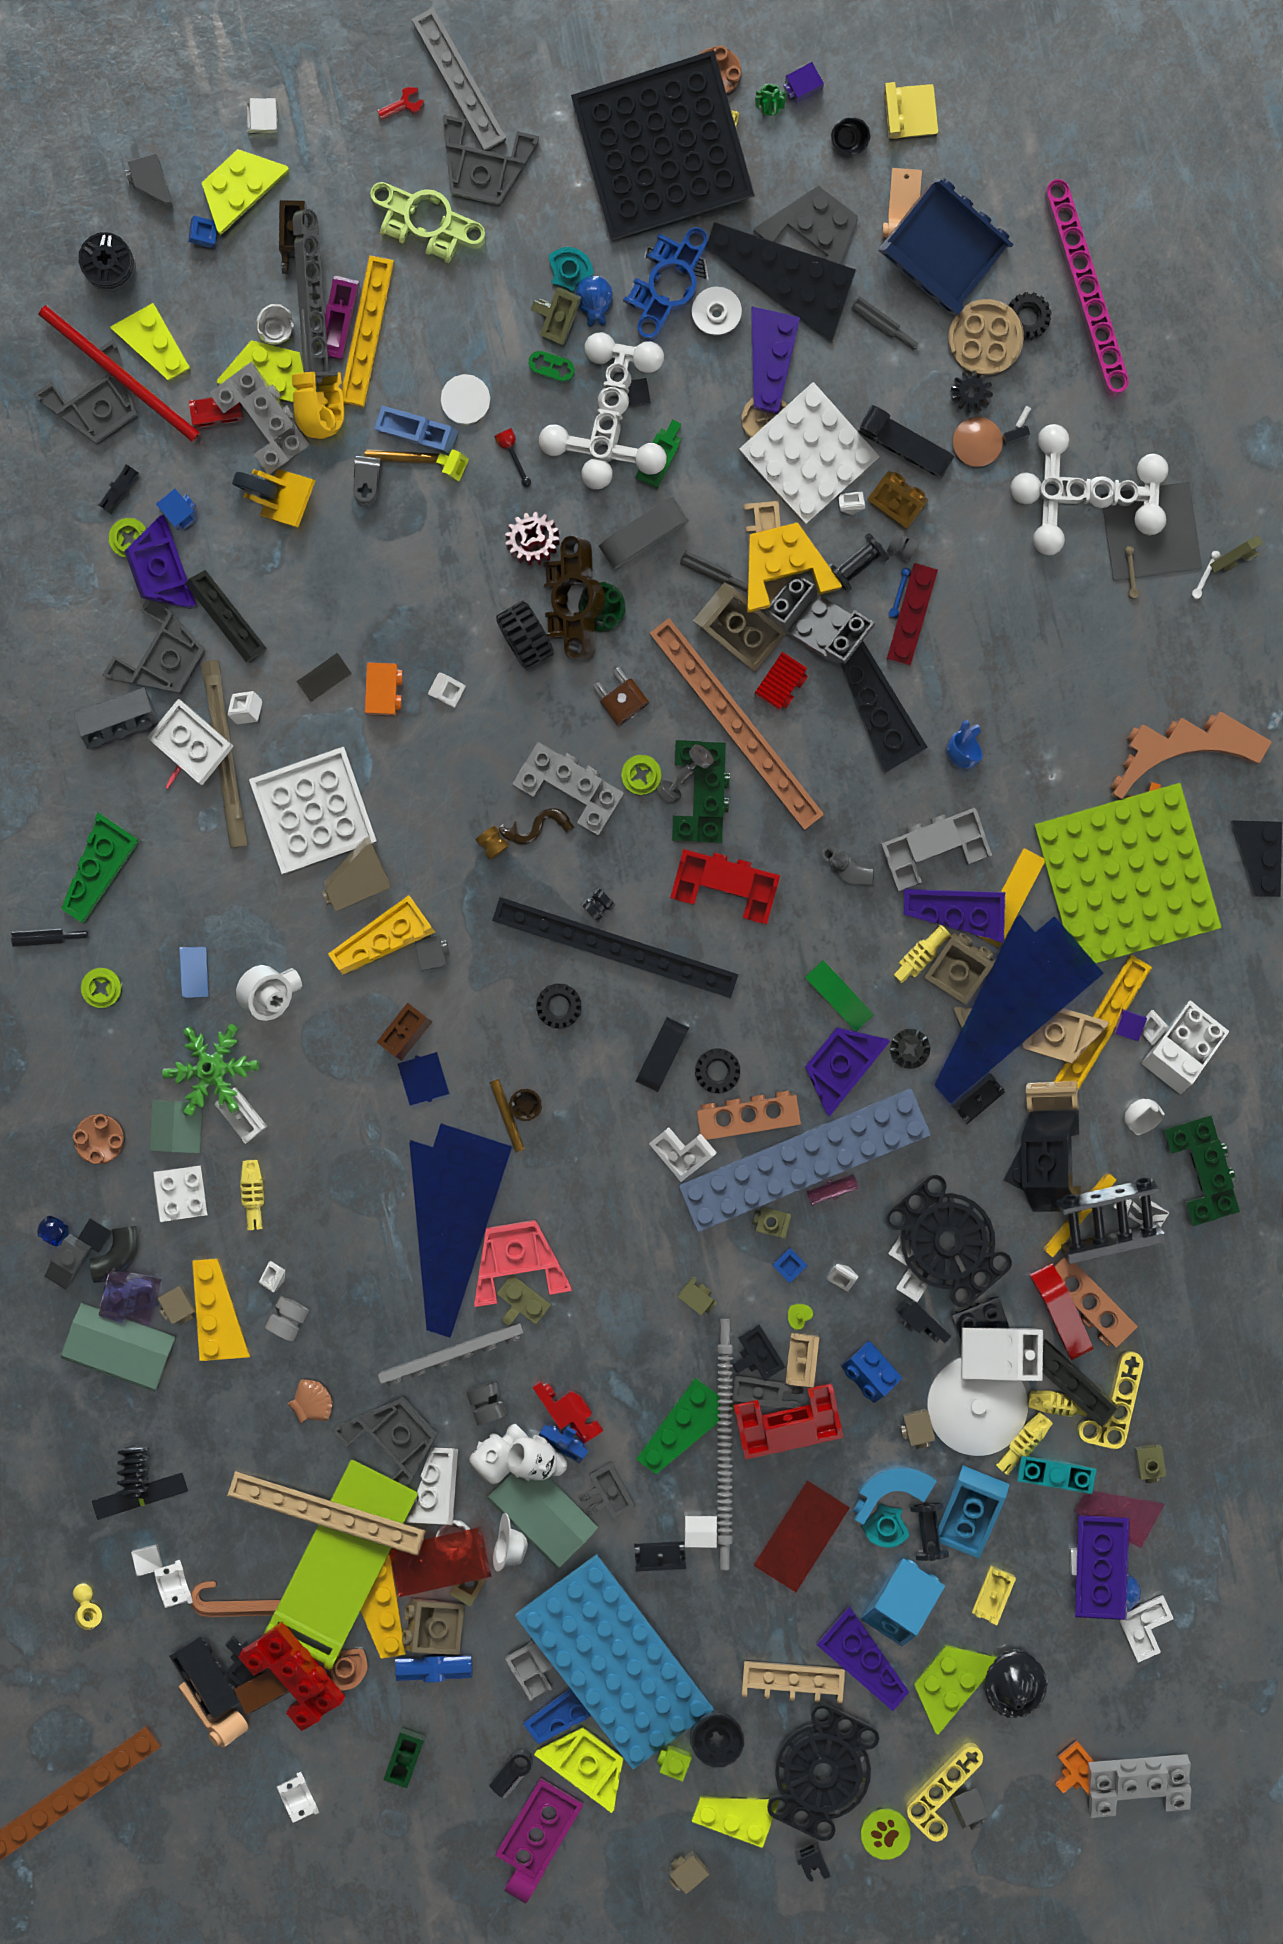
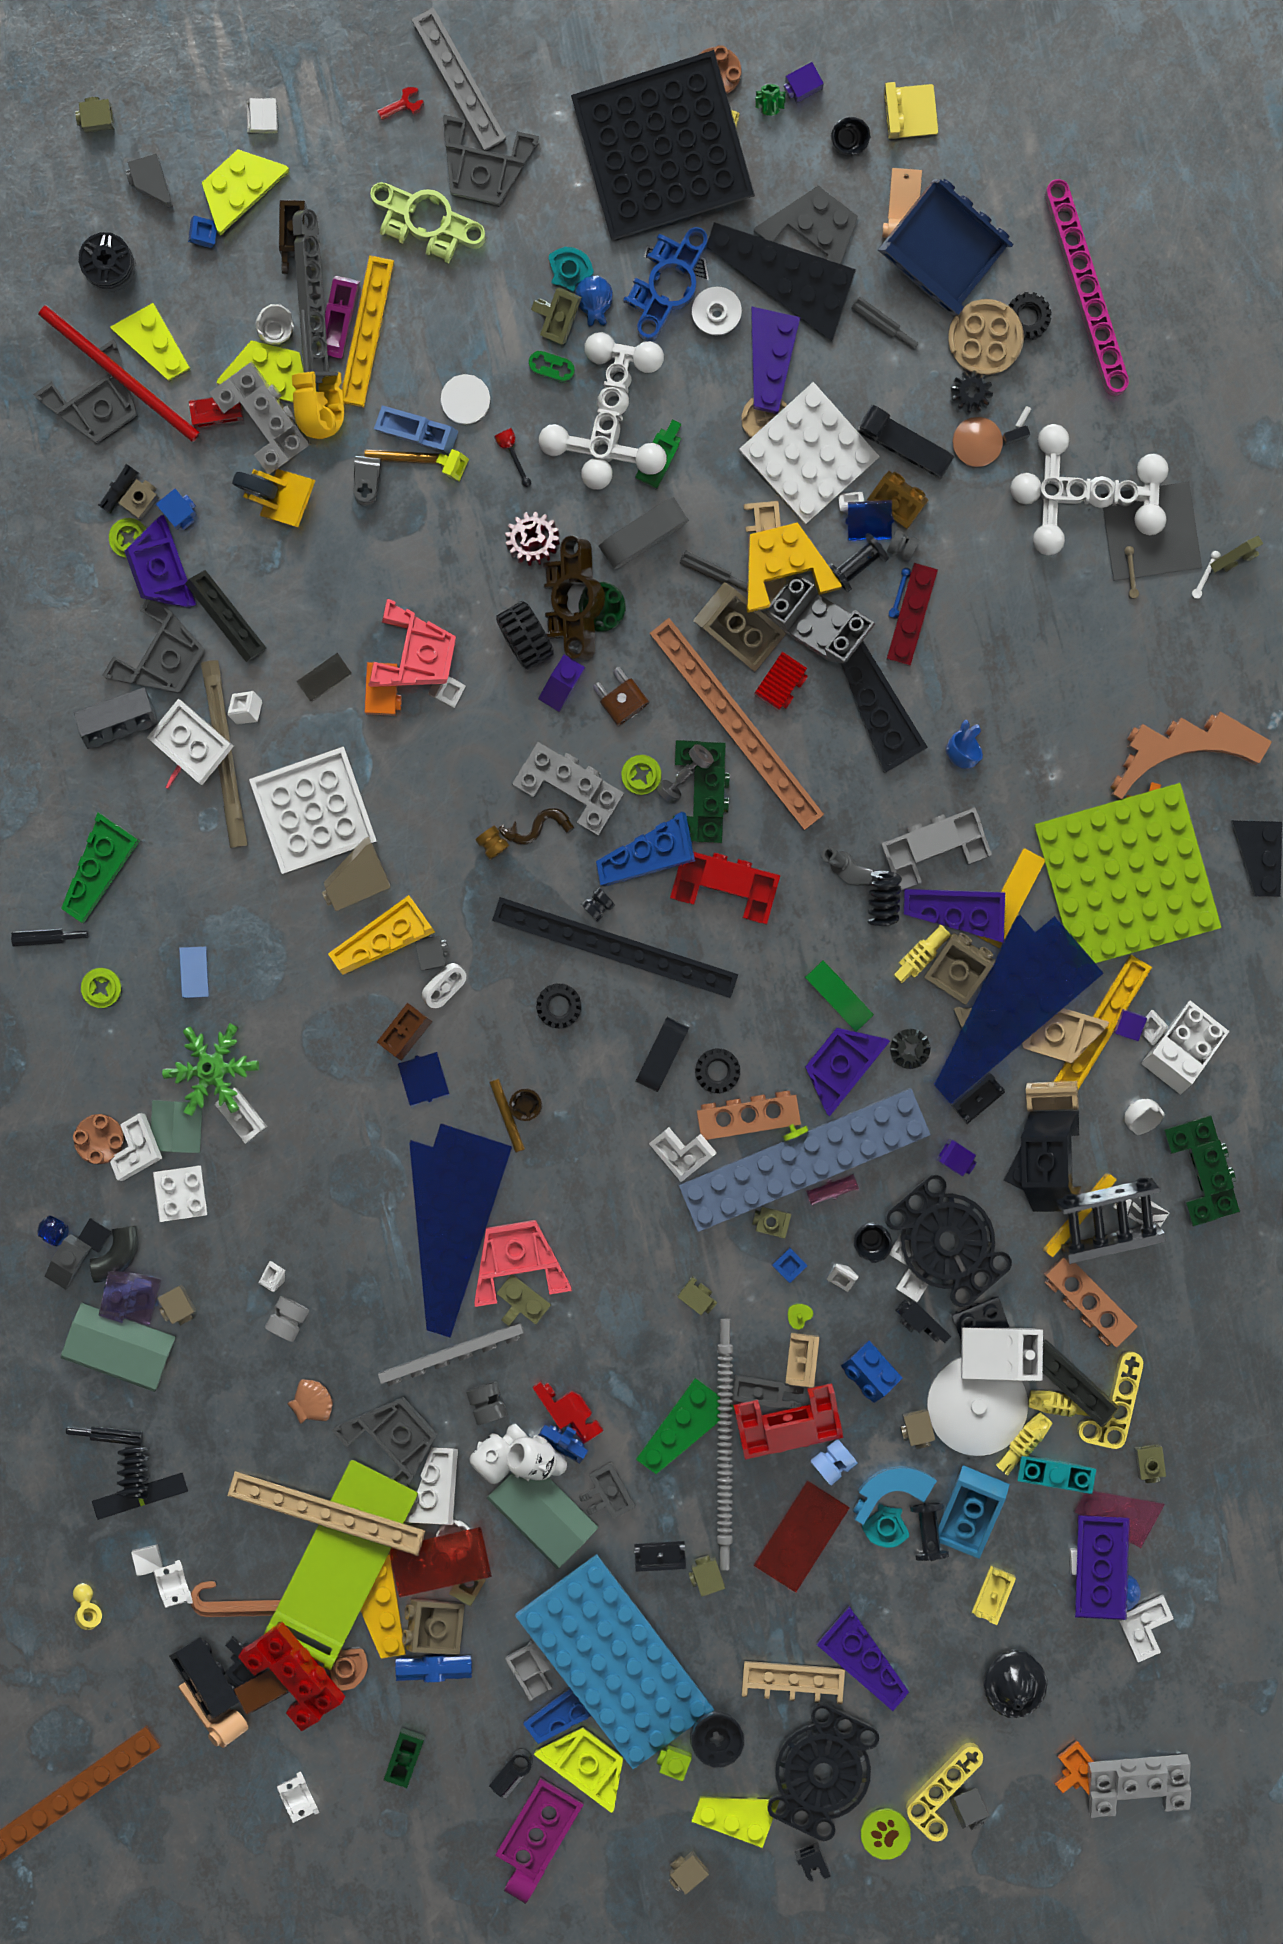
yellow wing [192,1258,251,1361] -> none
white piece [236,965,302,1021] -> none
light yellow hinge [240,1160,264,1230] -> none
white piece [493,1513,528,1572] -> none
black tile [628,378,651,407] -> none
white piece [685,1516,717,1548] -> none
black hinge [732,1324,786,1381] -> none
dark azure slope [861,1558,945,1647] -> none
lime wing [914,1645,997,1735] -> none
beam [1029,1263,1094,1361] -> none
none -> black axle [66,1426,143,1447]
none -> olive brick [75,97,114,133]
none -> white plate [110,1113,162,1182]
none -> dark tan brick [119,479,159,521]
none -> coral wing [369,599,456,687]
none -> white plate [422,963,466,1008]
none -> dark purple slope [538,654,586,712]
none -> blue wing [596,812,695,886]
none -> olive brick [689,1555,725,1597]
none -> lime piece [782,1124,808,1141]
none -> light blue wheel [810,1439,858,1486]
none -> clear blue piece [845,500,894,540]
none -> black hair [854,1223,892,1263]
none -> black piece [867,871,902,926]
none -> dark purple slope [936,1139,977,1177]

